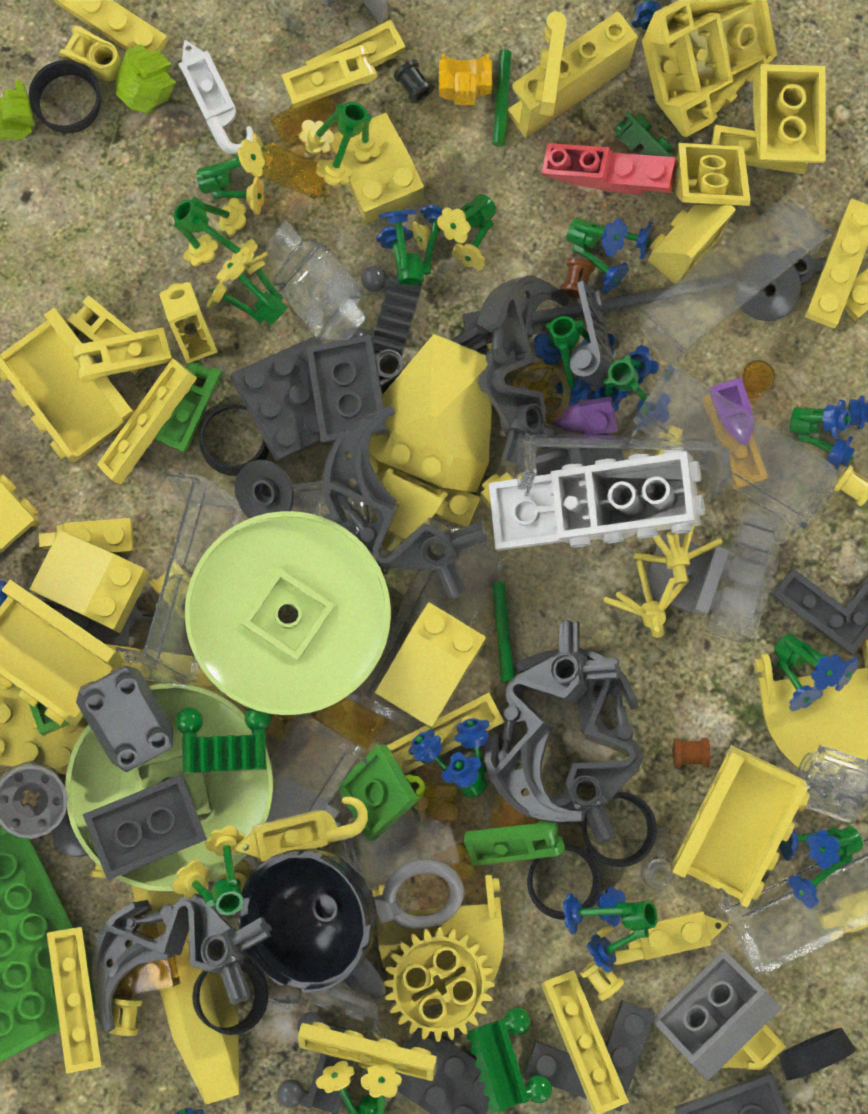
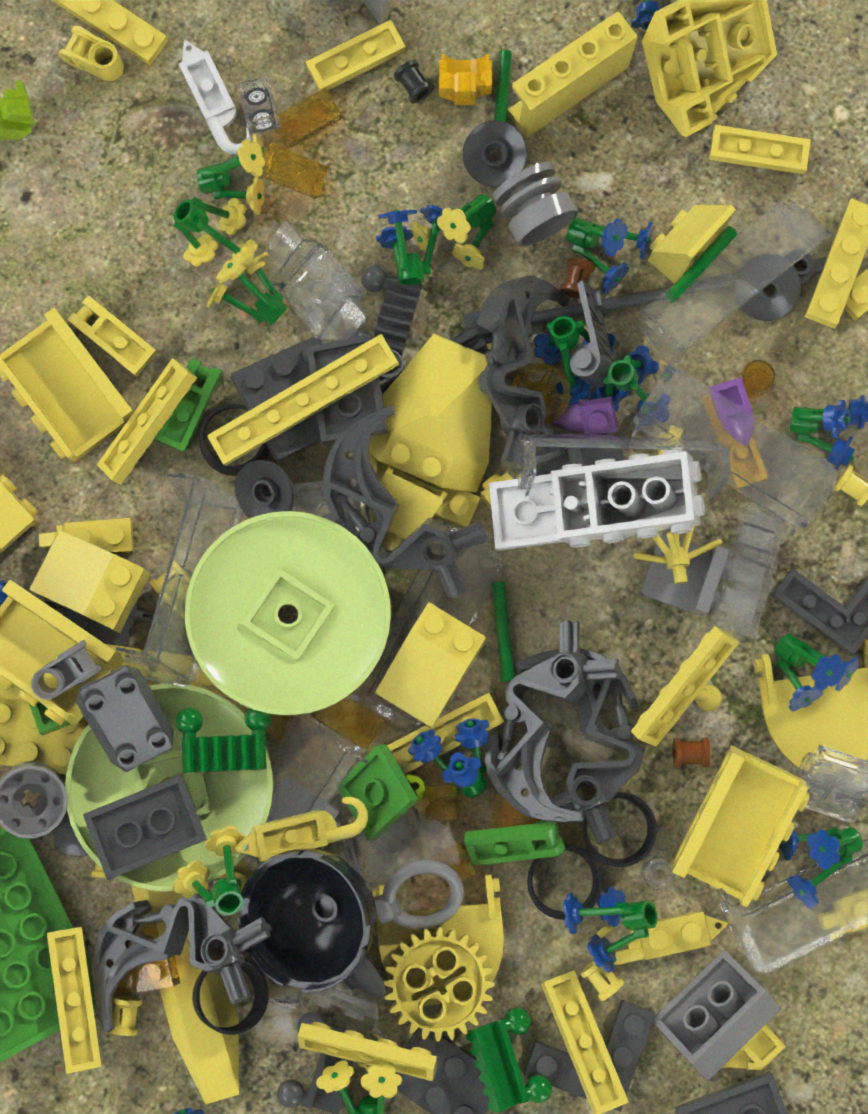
black tyre [29,60,101,133] -> none
light yellow plate [72,327,172,382] -> none
lime hair [115,44,177,114] -> none
light yellow torso [159,282,218,364] -> none
light yellow plate [281,45,378,109] -> none
plant [299,102,384,186] -> none
light yellow slope [330,113,424,224] -> none
light yellow plate [535,12,567,116] -> none
coral slope [541,143,678,195] -> none
light yellow plant [603,560,691,638] -> none
green hinge [614,112,674,157] -> none
light yellow slope [674,143,751,206] -> none
light yellow slope [753,64,826,163] -> none
black tyre [779,1028,856,1080] -> none
none -> light grey piece [31,640,103,699]
none -> light yellow plate [207,334,399,466]
none -> clear tile [237,76,281,135]
none -> dark grey dish [462,121,527,187]
none -> light grey wheel [492,162,578,247]
none -> light yellow plate [631,626,740,747]
none -> green bar [666,226,737,302]

